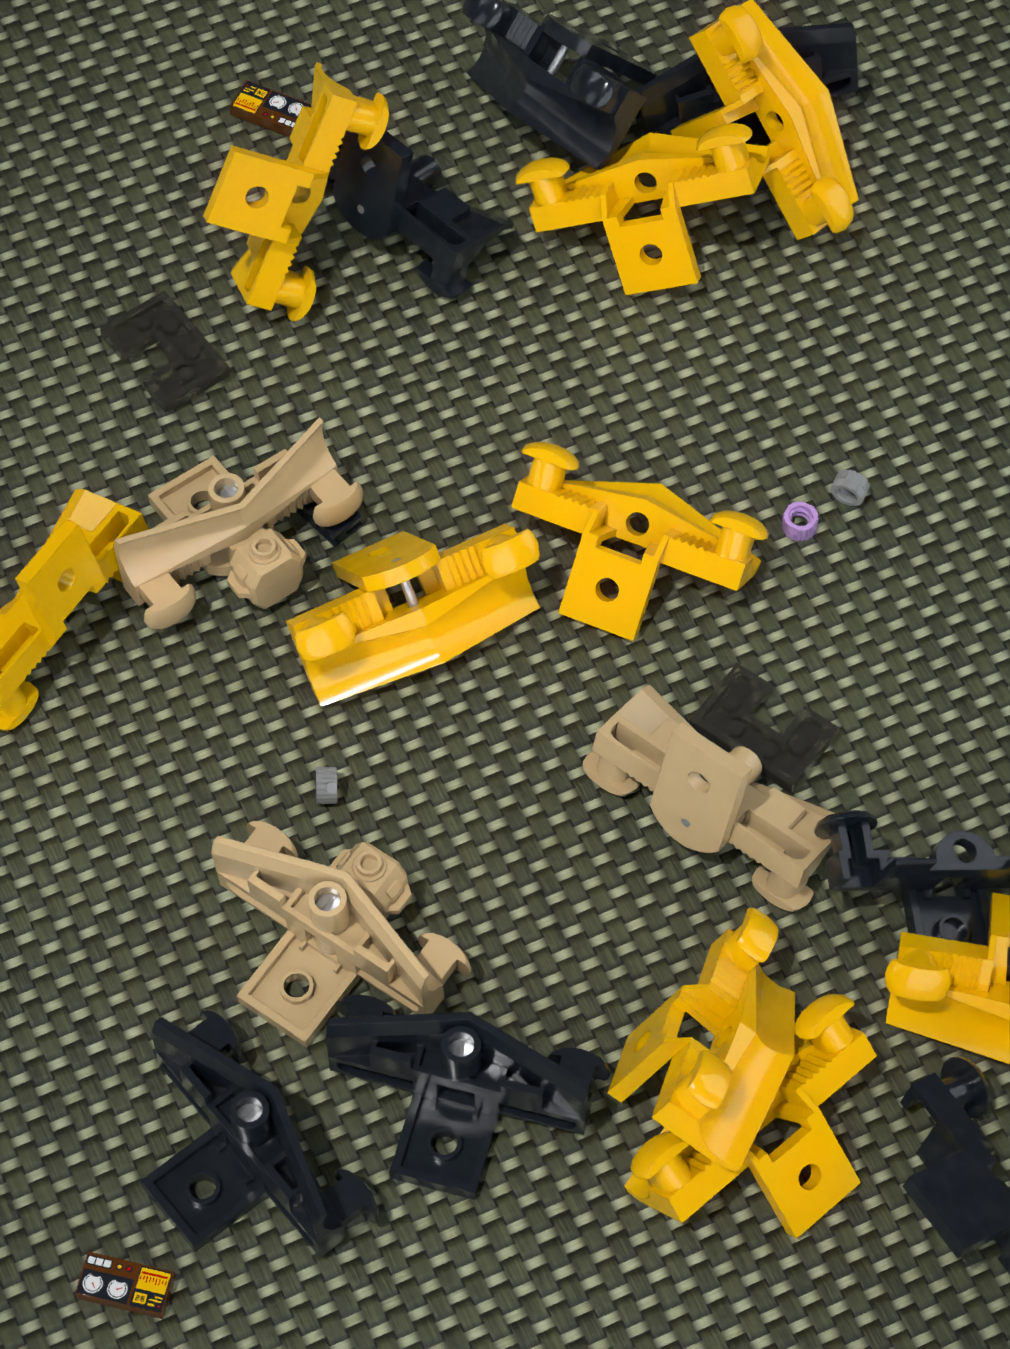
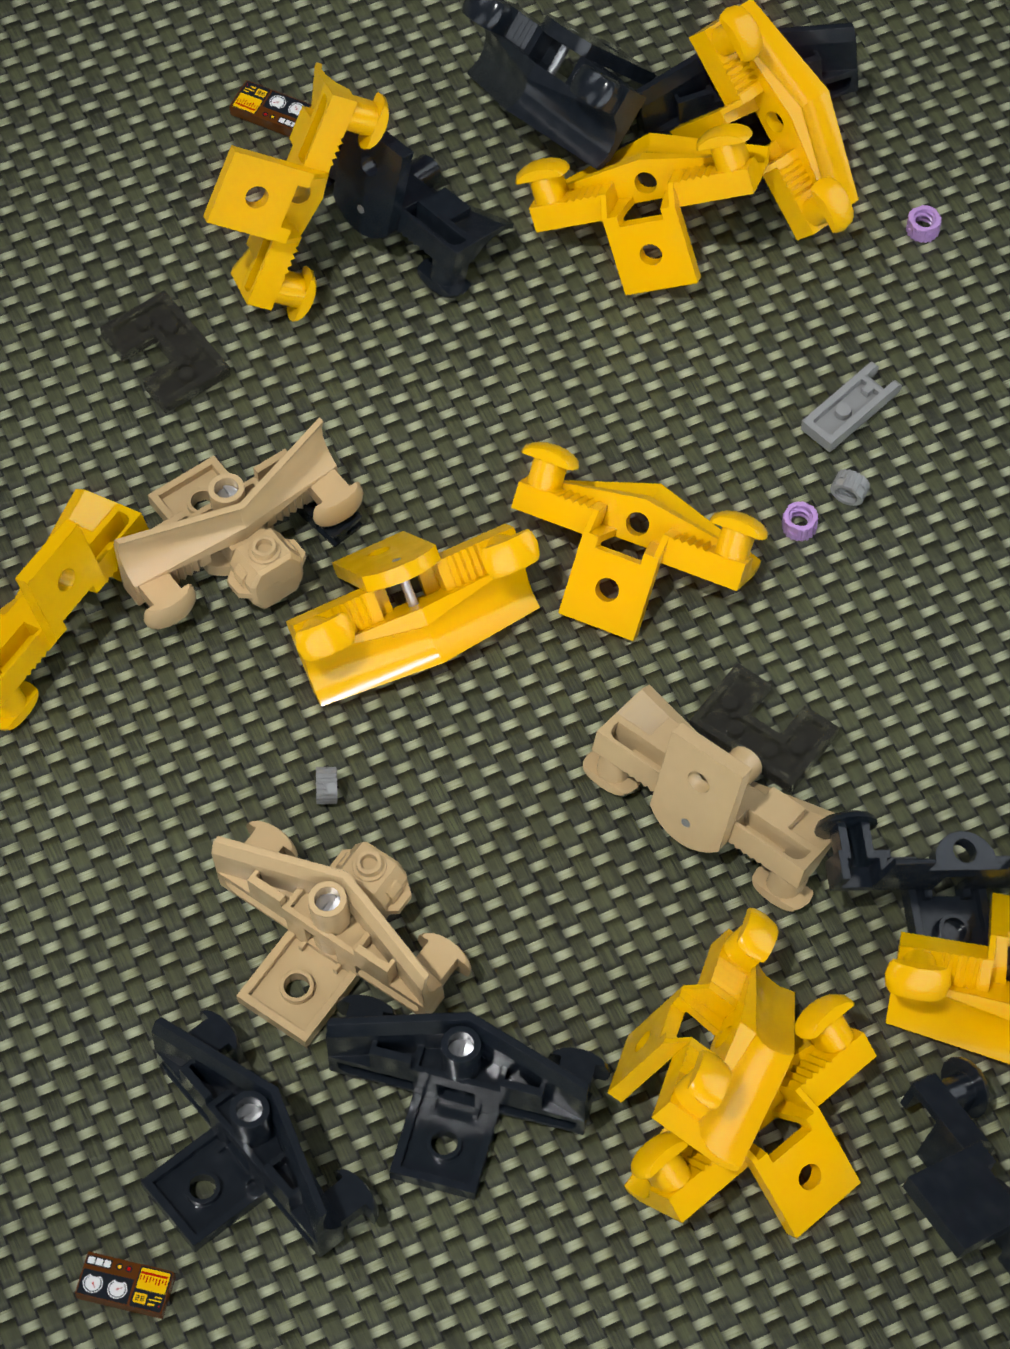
none -> light grey hinge [801,362,902,453]
none -> lavender axle [906,205,942,243]

